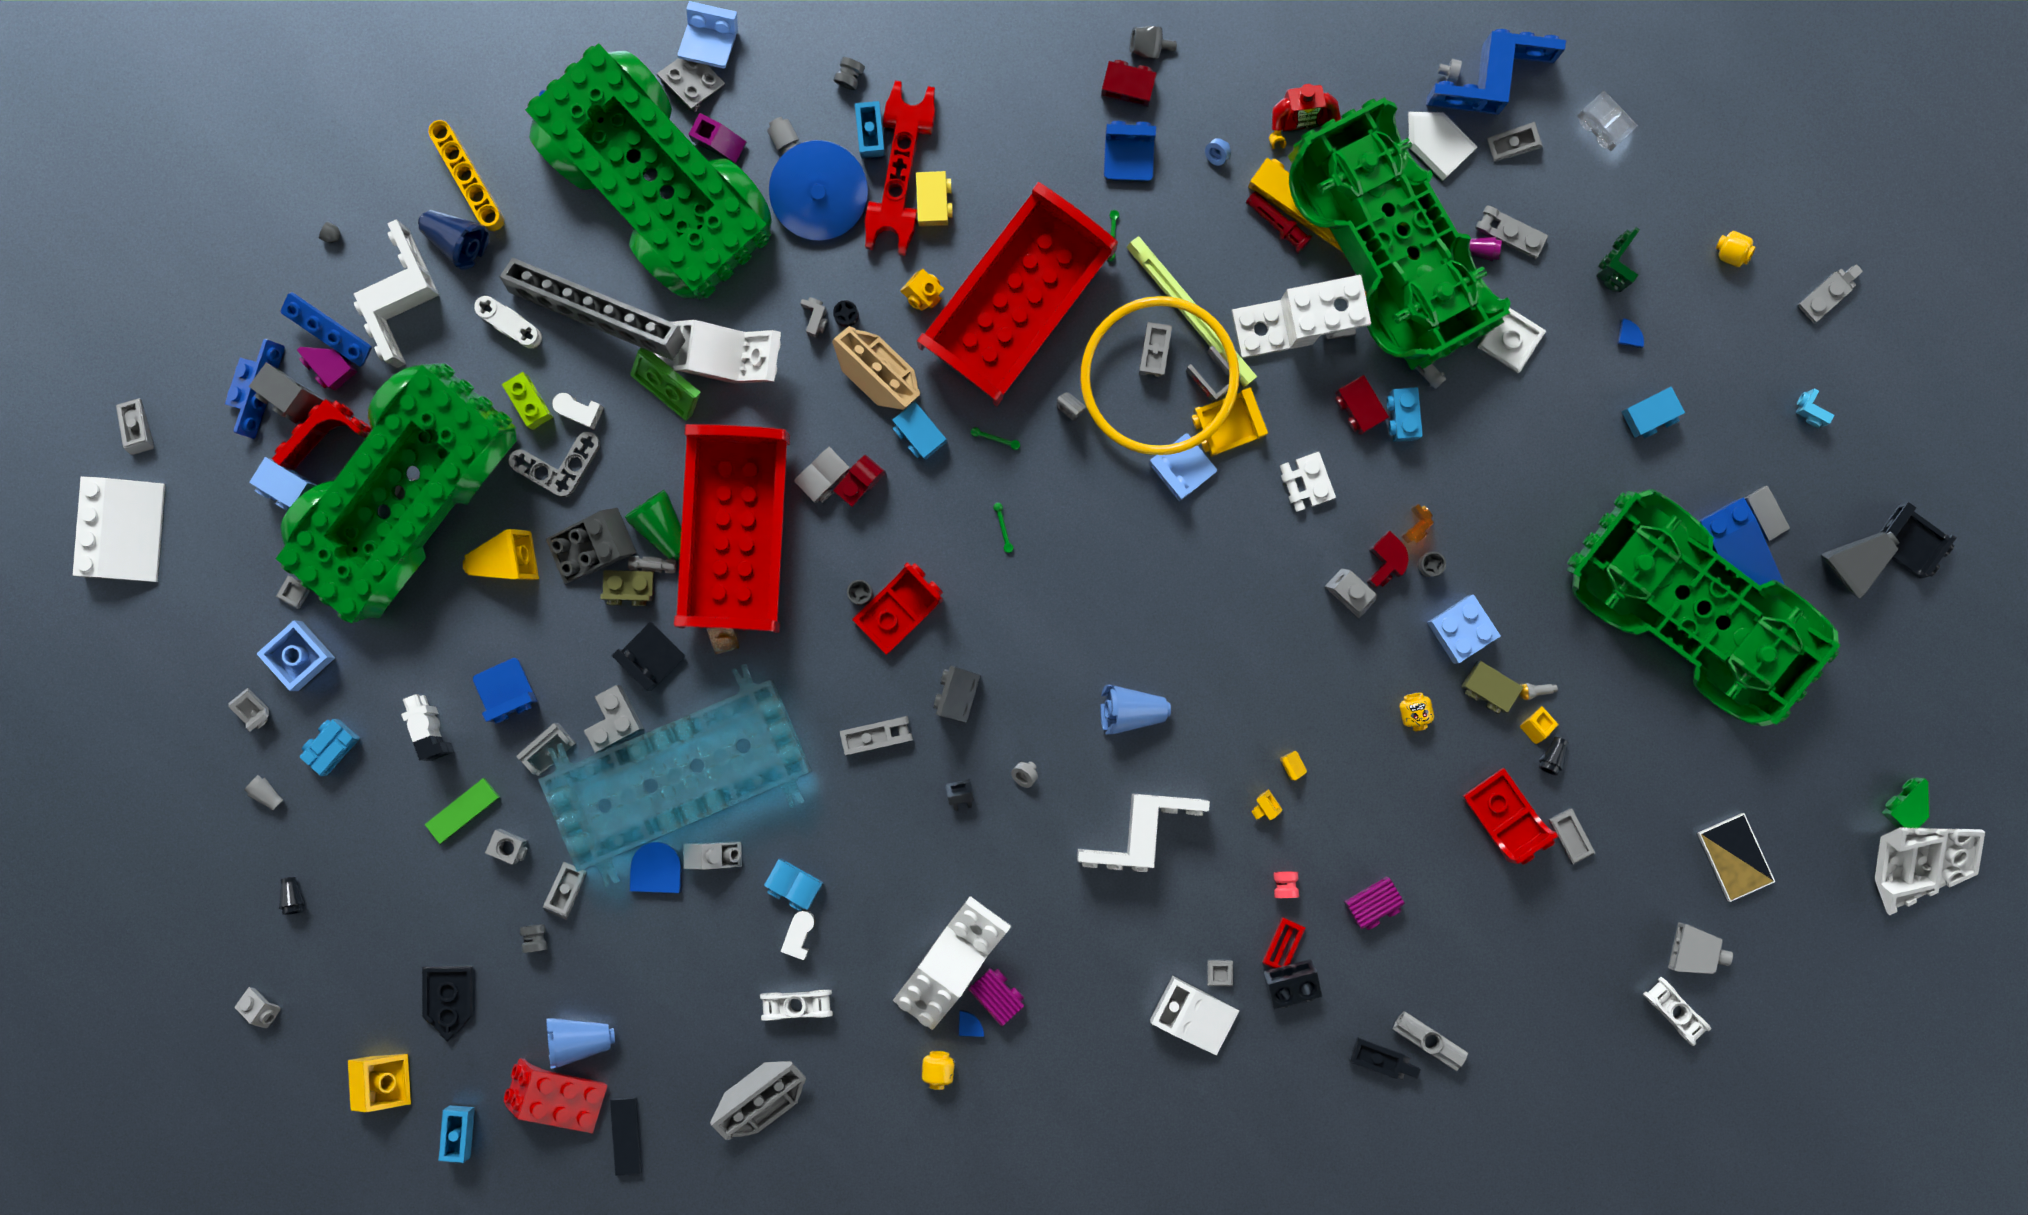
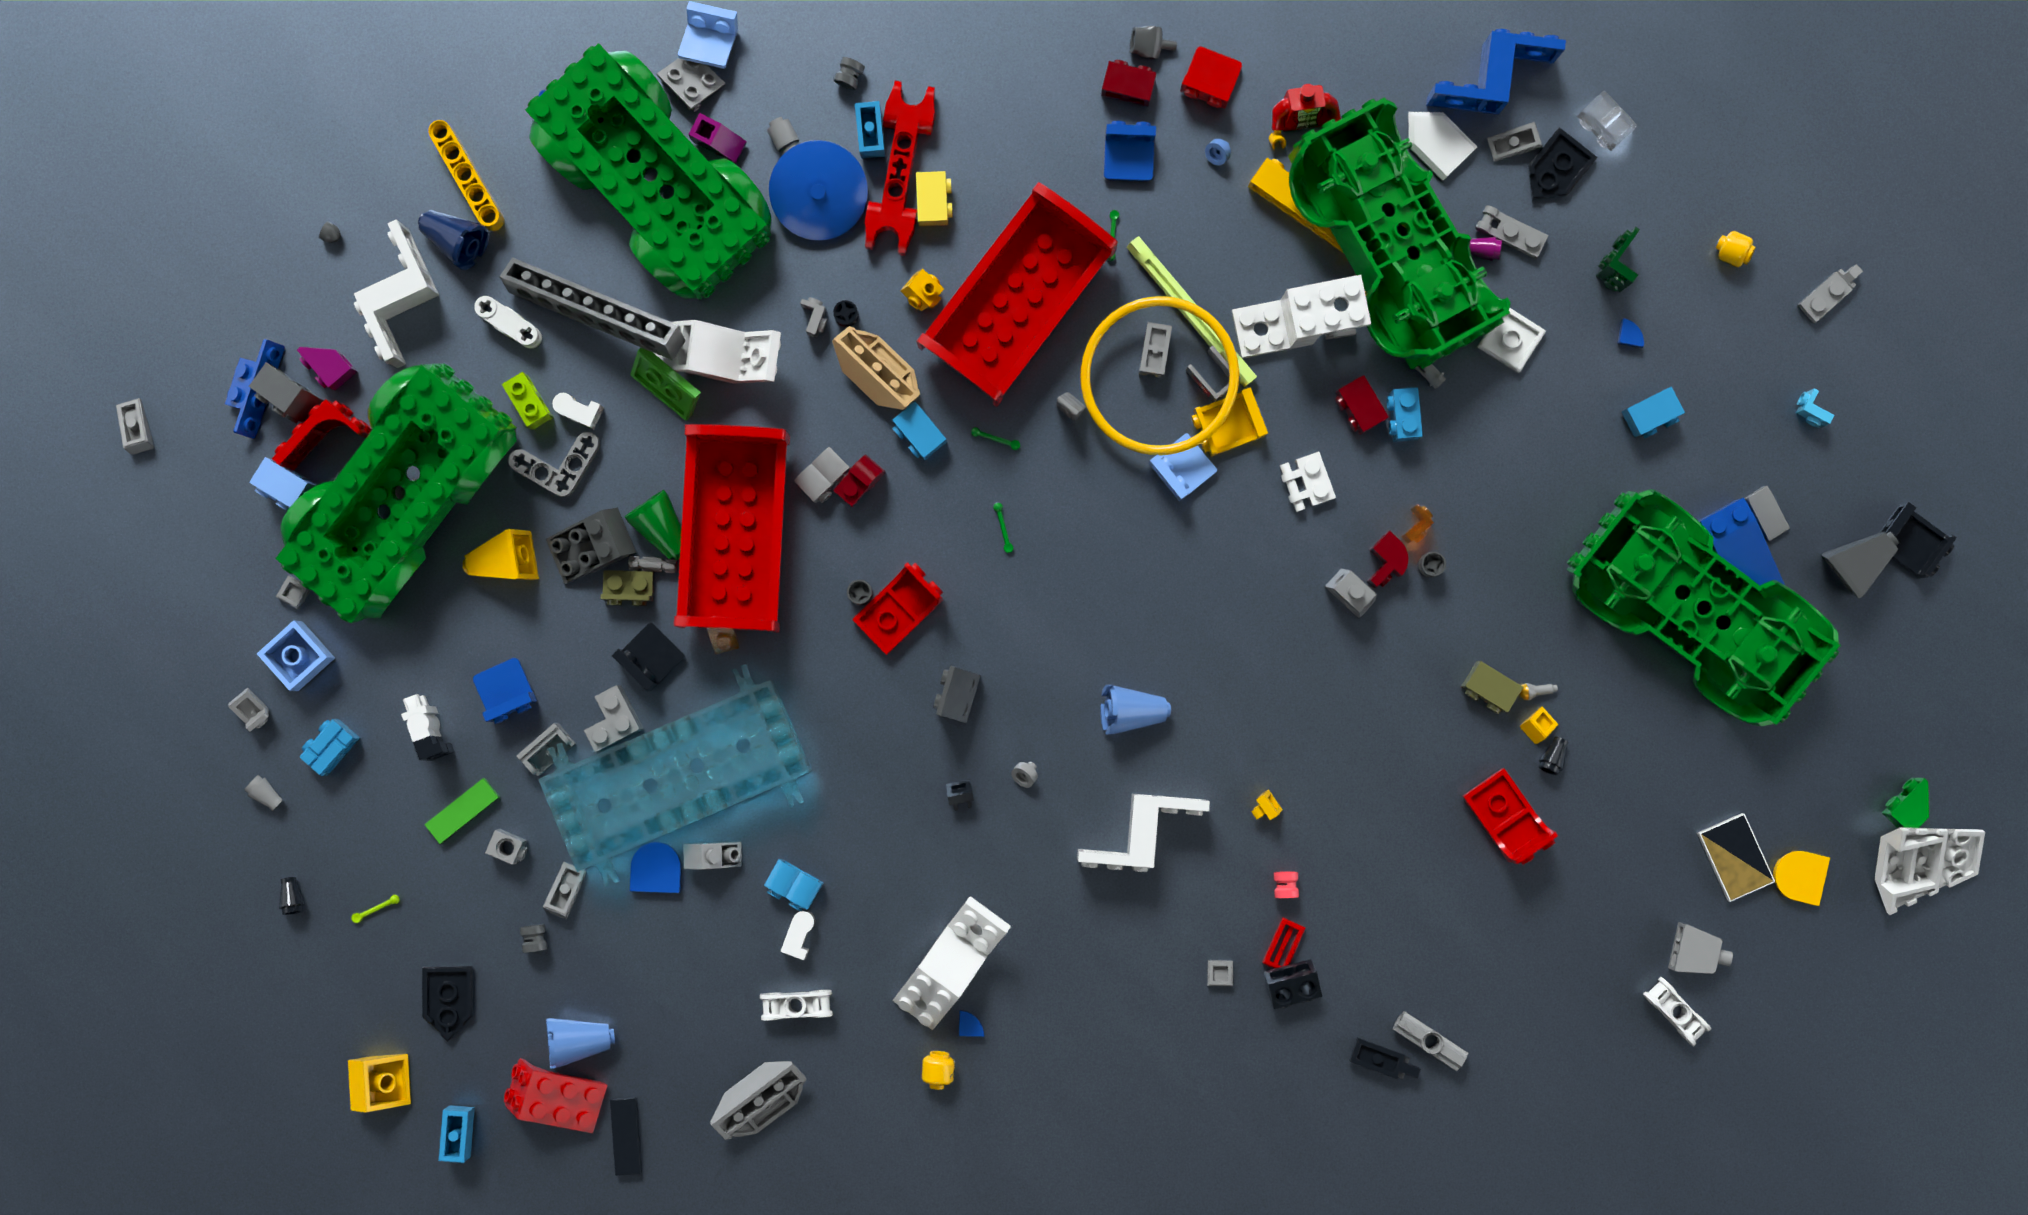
white slope [73,476,165,582] -> none
light grey bracket [234,987,281,1028] -> none
blue bracket [280,292,372,367] -> none
light grey plate [840,716,913,755] -> none
magenta brick [968,967,1024,1026] -> none
white slope [1150,976,1239,1055] -> none
dark red pin [1245,191,1313,253] -> none
yellow slope [1280,751,1307,781] -> none
magenta brick [1344,877,1405,930] -> none
yellow head [1399,693,1434,731] -> none
light blue brick [1427,594,1501,664] -> none
light grey tile [1438,59,1462,85] -> none
light grey tile [1549,808,1595,864] -> none
none -> lime hinge [351,895,400,923]
none -> red bracket [1180,46,1242,109]
none -> black tile [1528,127,1598,200]
none -> yellow tile [1773,851,1830,906]

